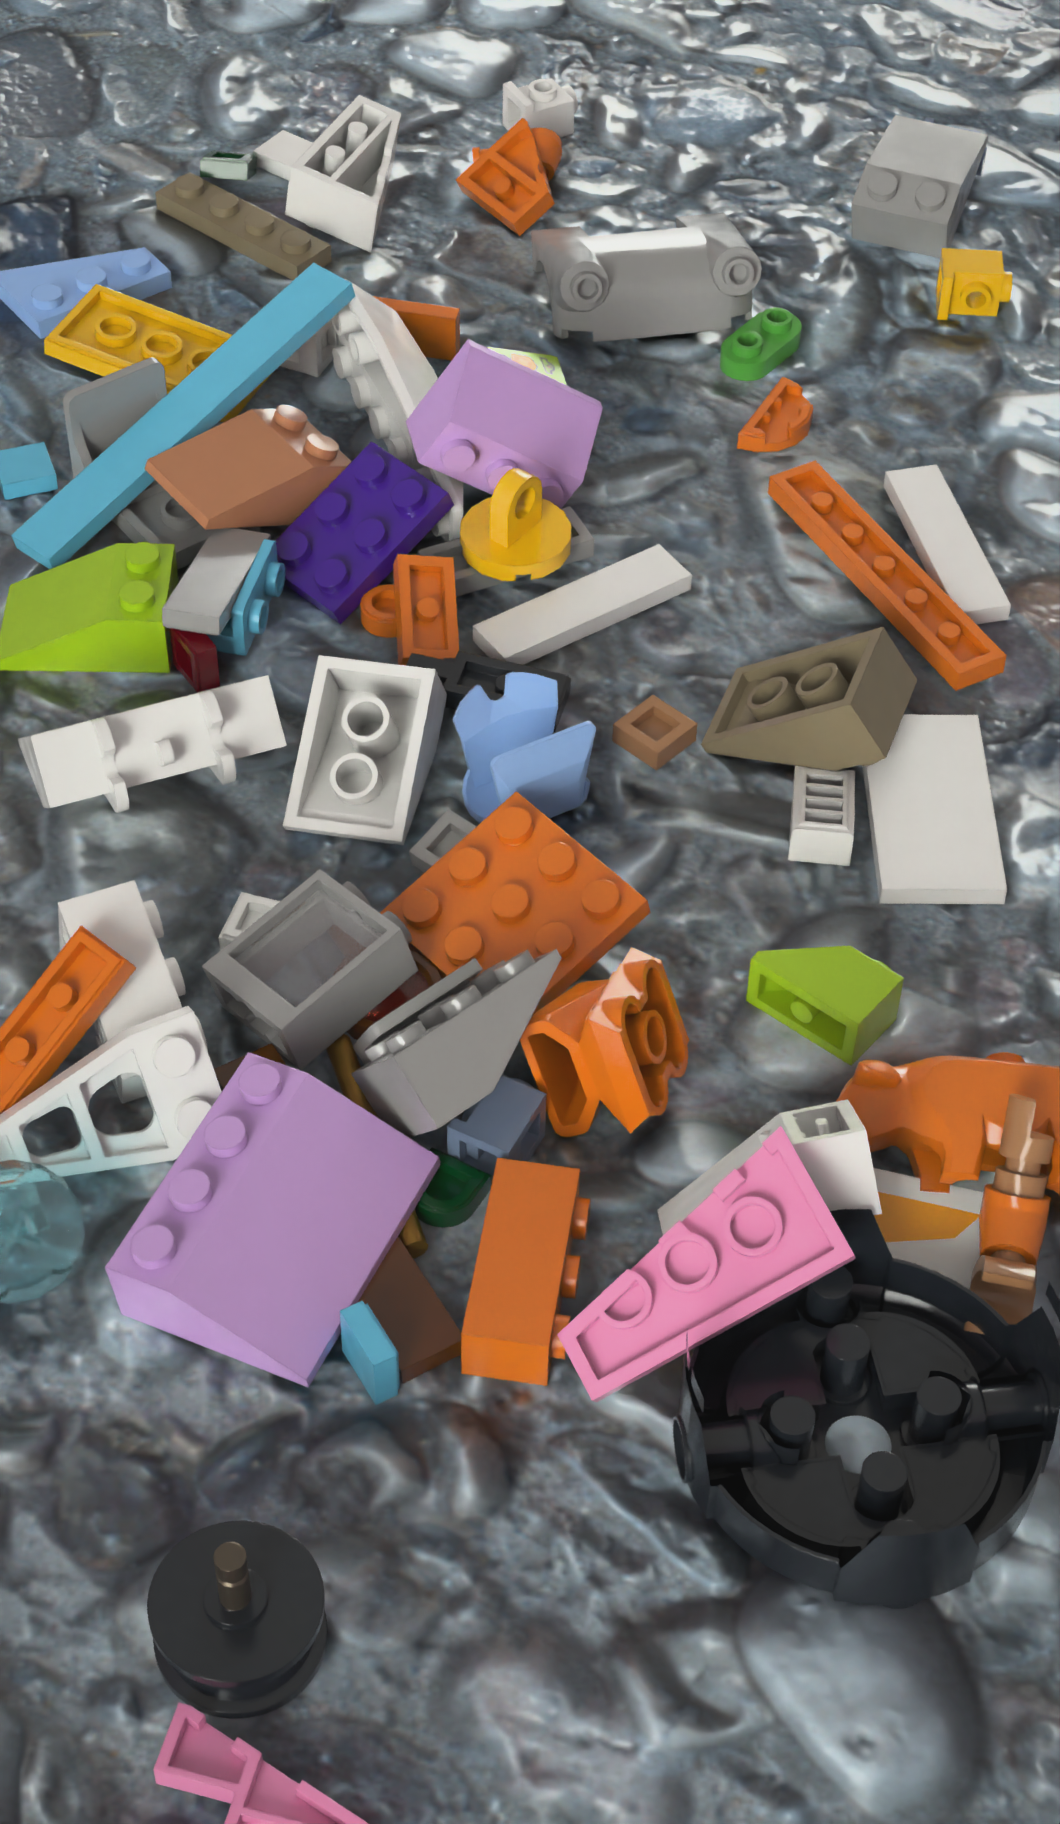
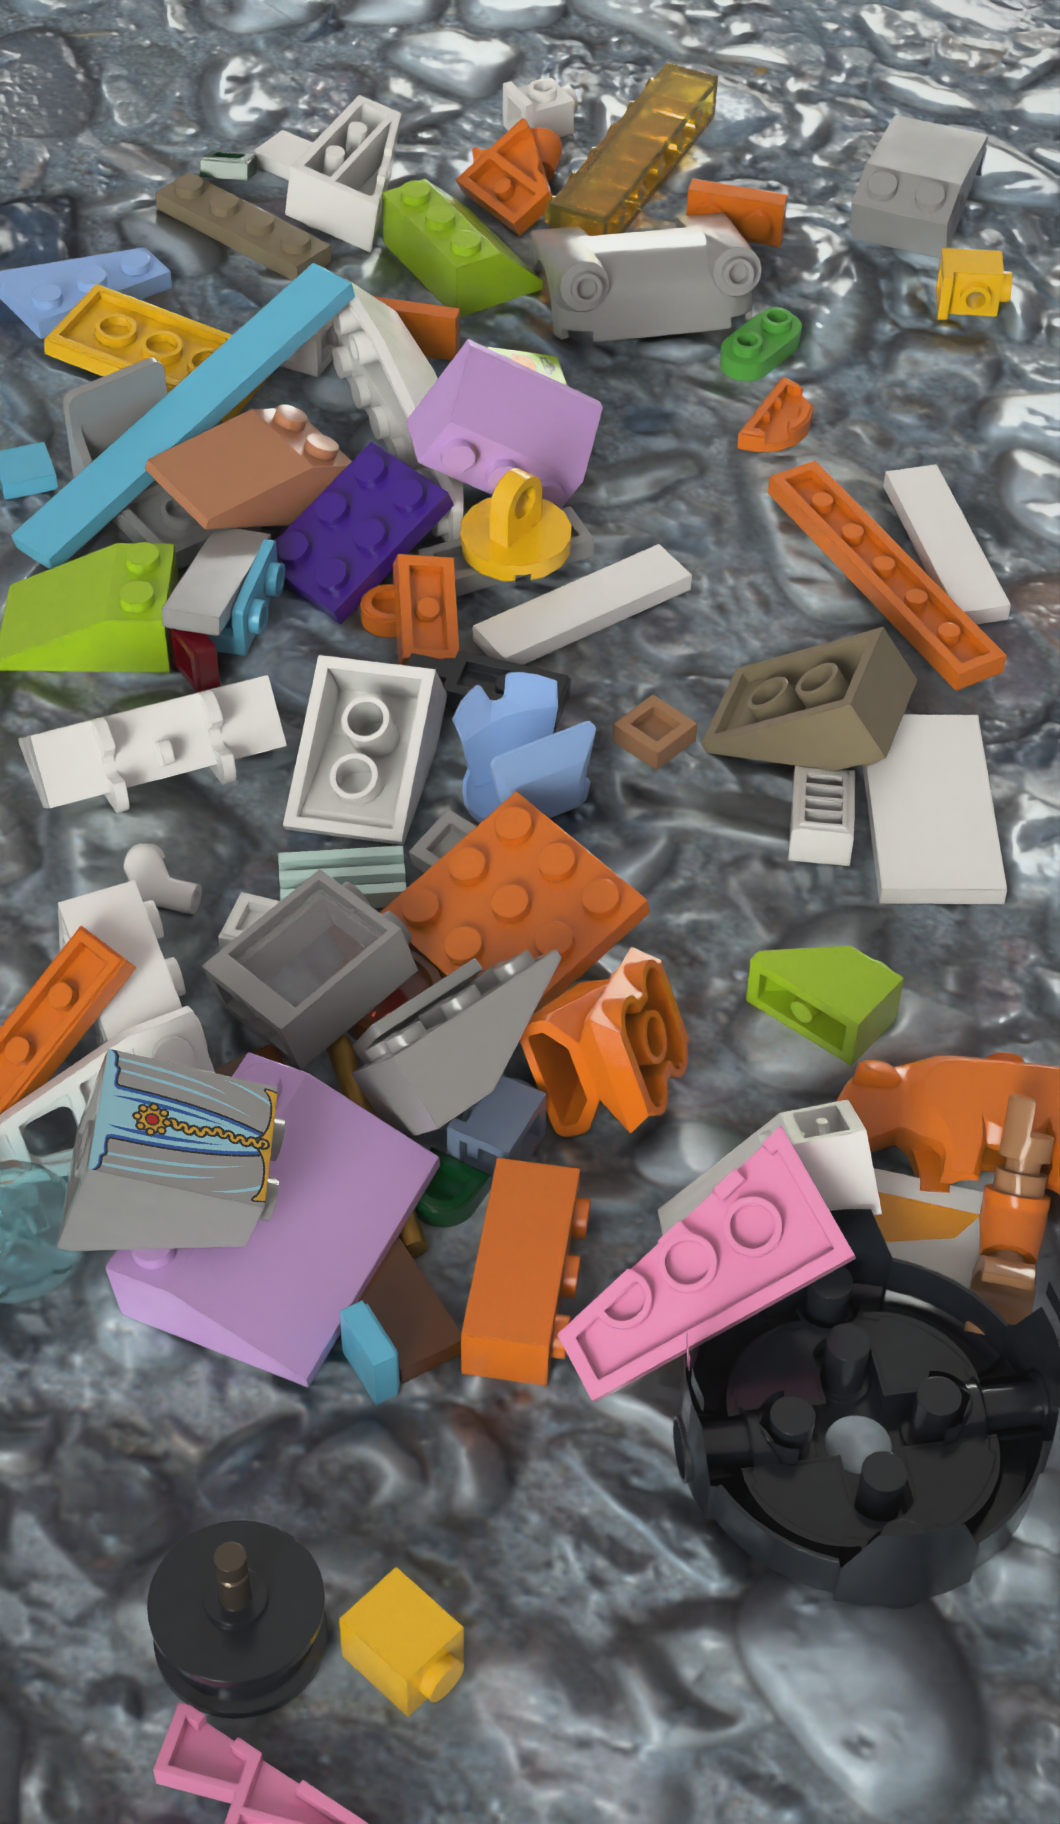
none -> light grey slope [57,1048,285,1251]
none -> white arm [124,843,202,915]
none -> light aqua tile [278,846,407,908]
none -> yellow brick [339,1567,464,1717]
none -> lime slope [382,179,543,318]
none -> clear yellow brick [545,62,718,236]
none -> orange plate [686,178,788,247]

